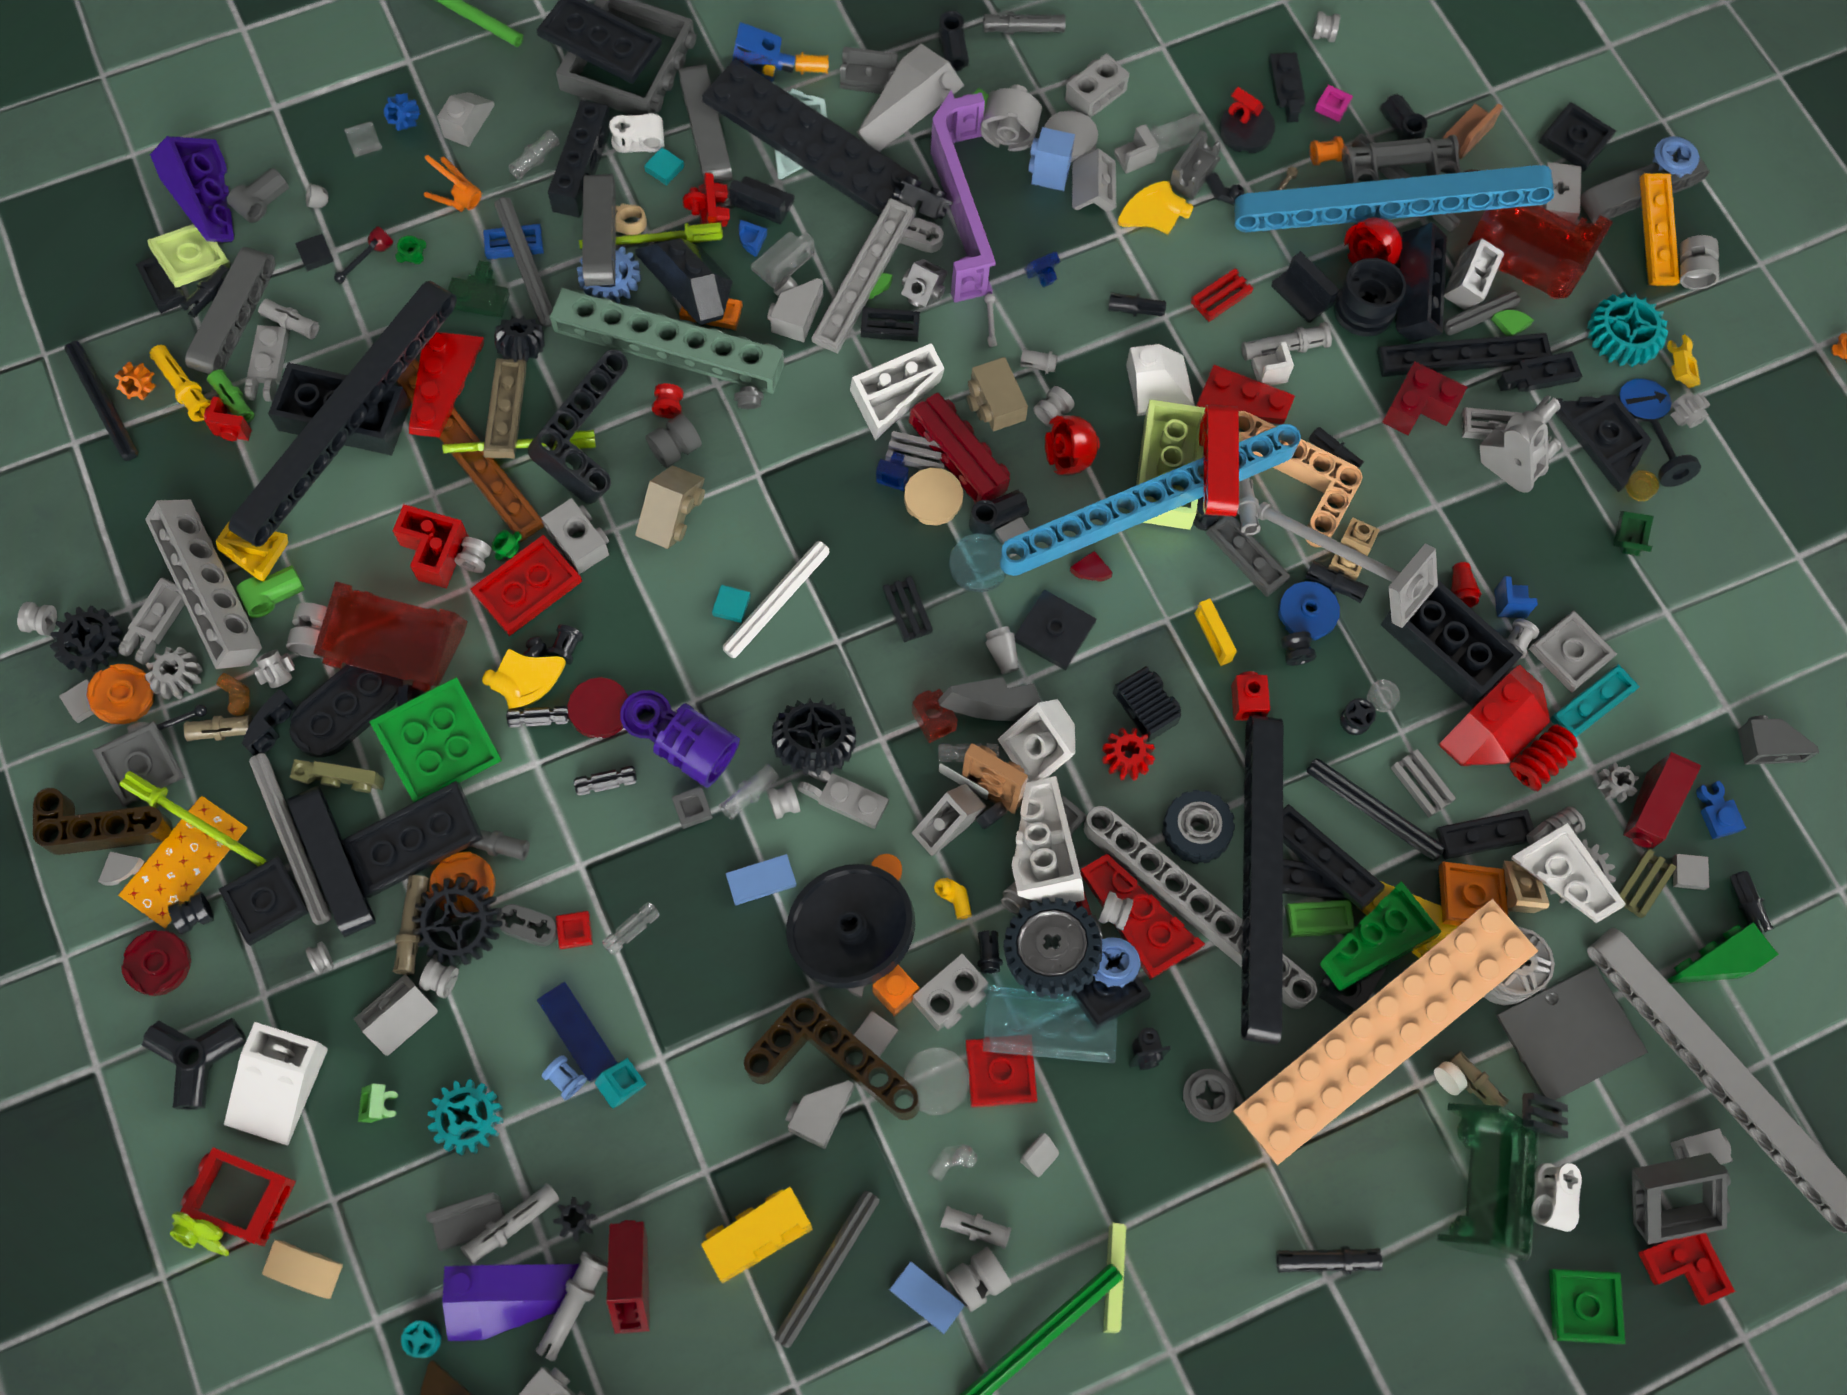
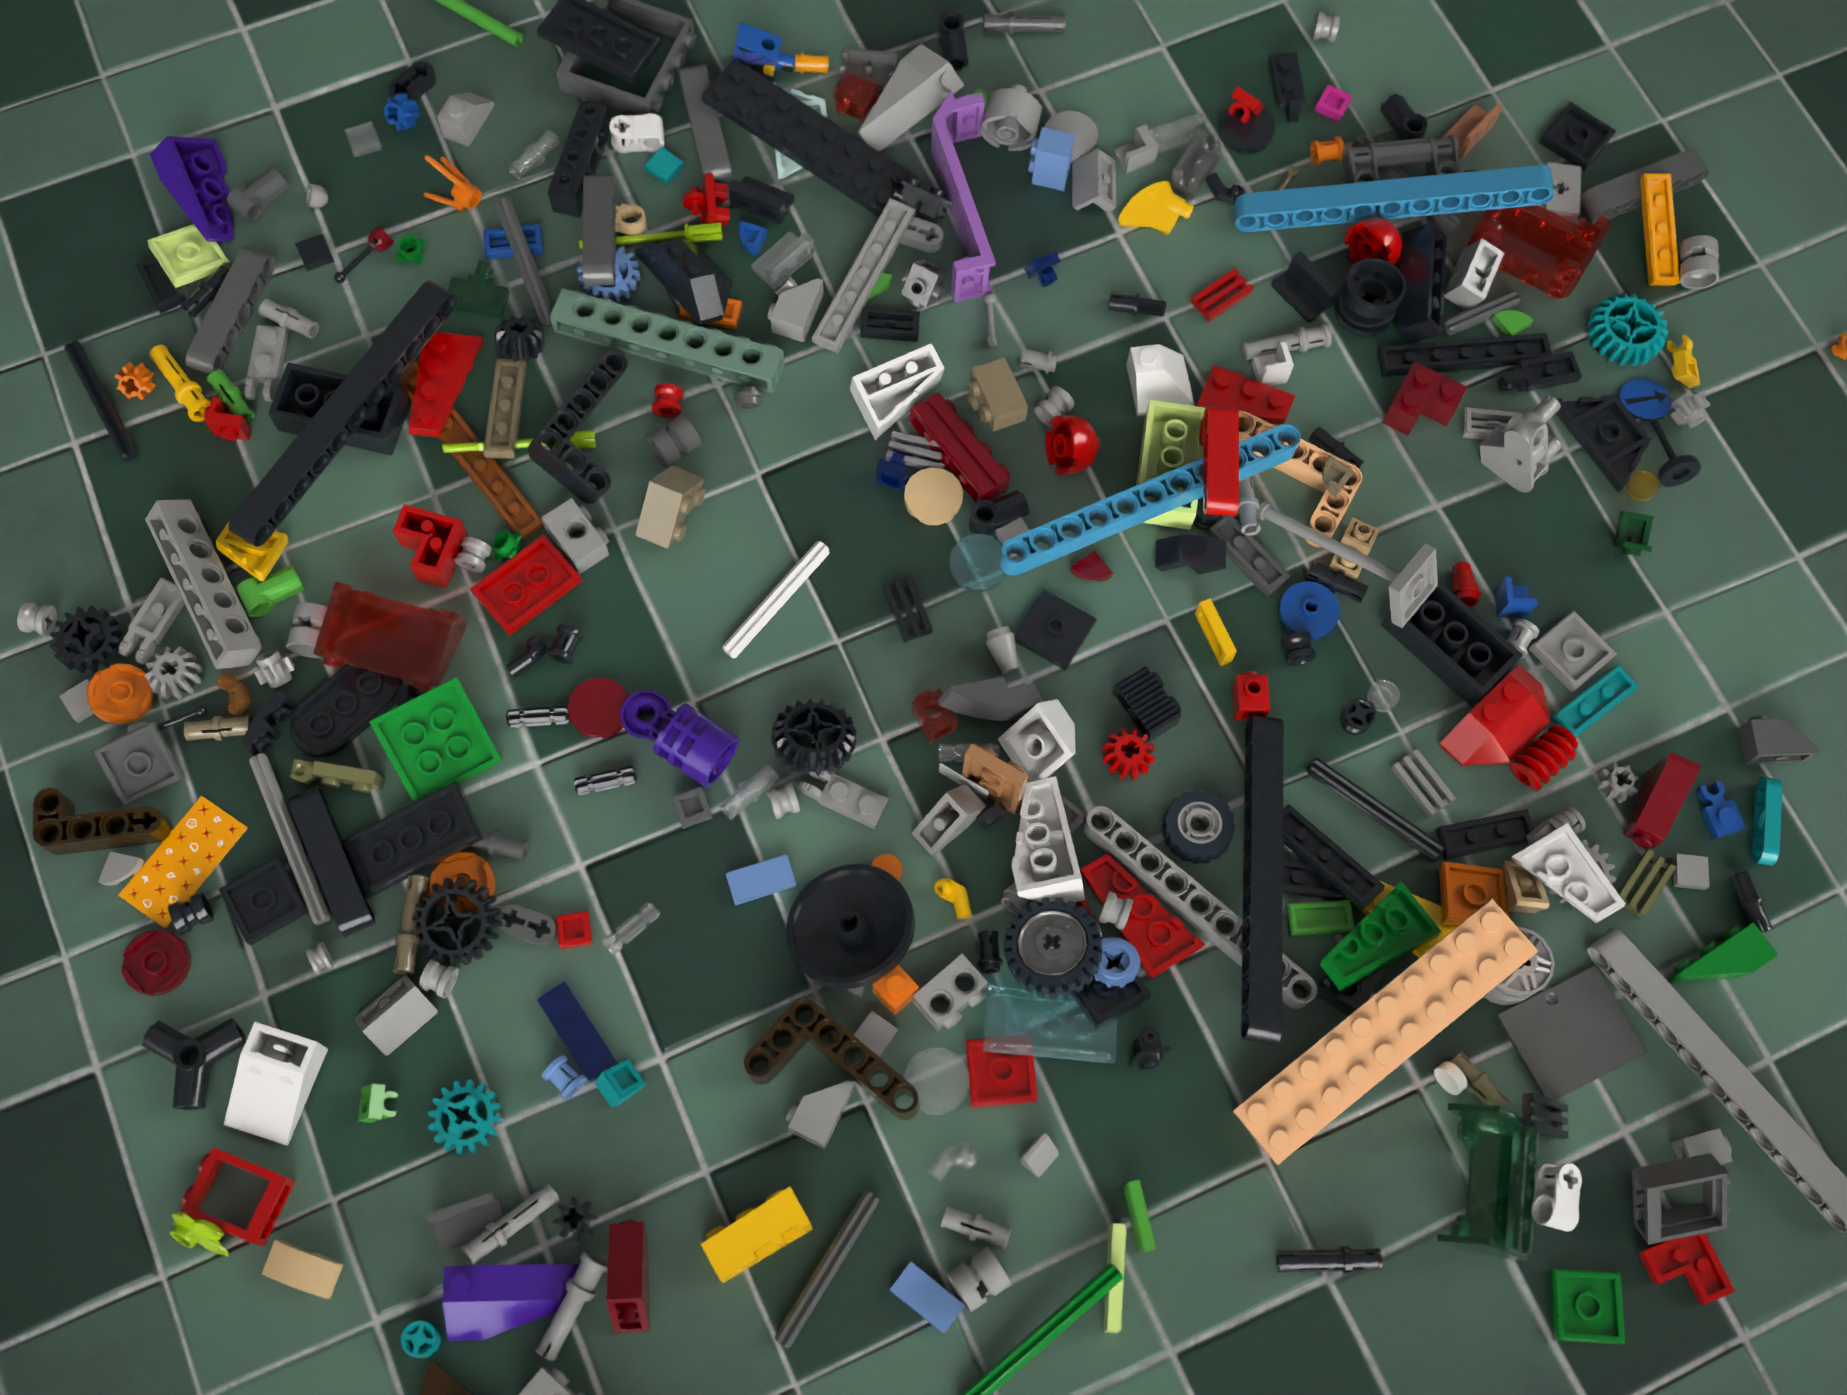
lime piece [119,771,266,866] -> none
yellow arm [482,649,566,709] -> none
teal tile [712,585,751,623] -> none
light grey brick [1065,53,1130,118] -> none
dark grey gear [1183,1069,1236,1123] -> none
medium blue gear [1653,137,1699,178] -> none
none -> black beam [388,61,436,101]
none -> clear red brick [833,72,878,121]
none -> bright green tile [1123,1180,1156,1254]
none -> black slope [1155,534,1227,574]
none -> dark tan tile [1322,455,1354,497]
none -> teal beam [1752,776,1782,866]

